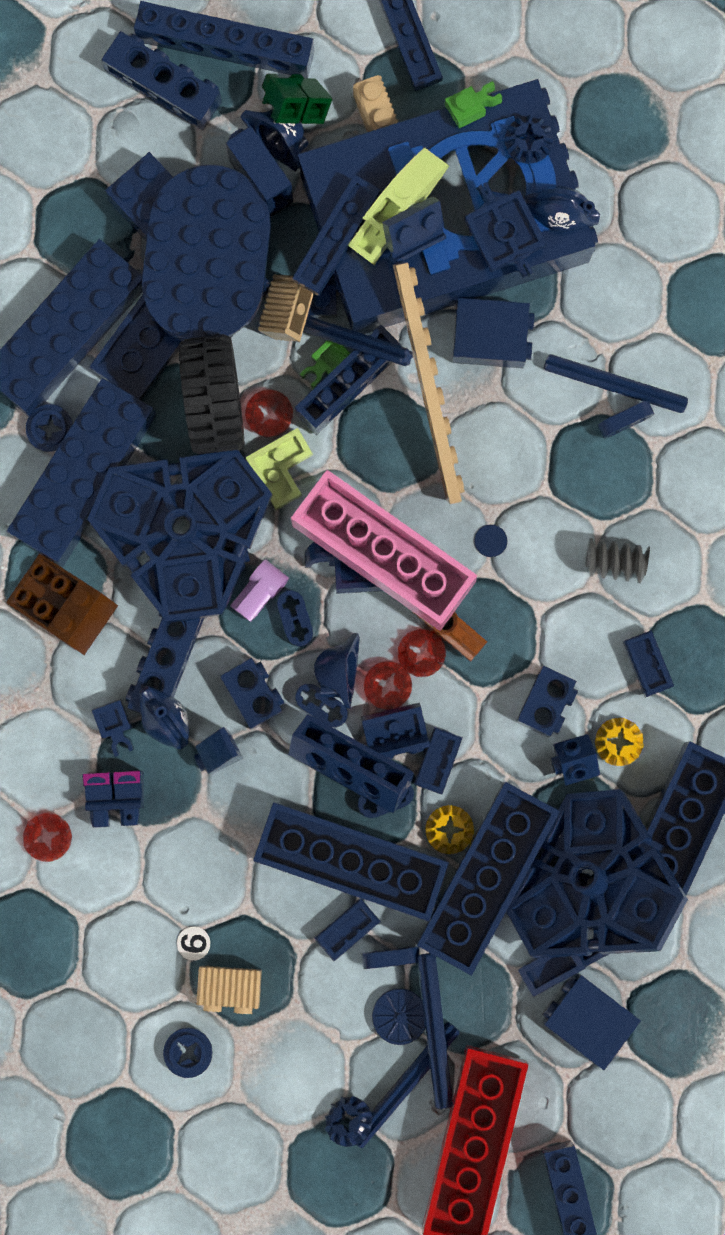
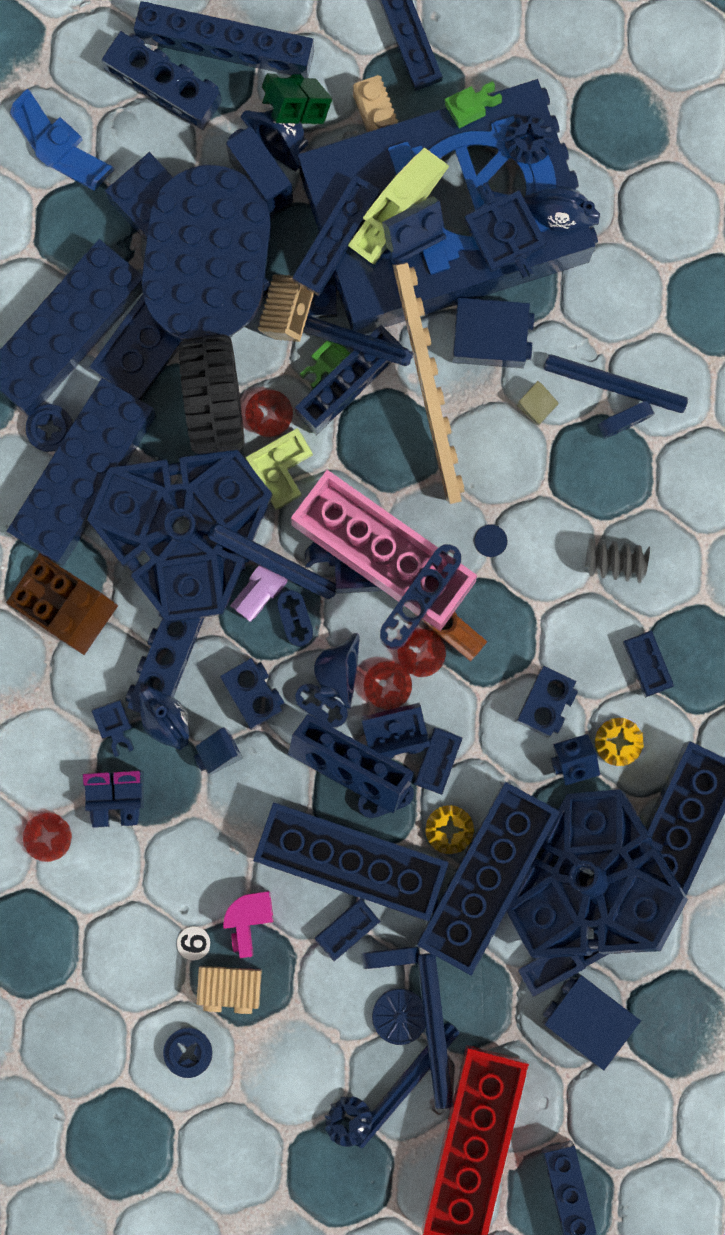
none -> blue plate [10,89,115,191]
none -> dark blue axle [208,523,336,599]
none -> dark pink brick [223,891,274,958]
none -> dark blue beam [380,544,461,649]
none -> olive slope [517,381,559,426]

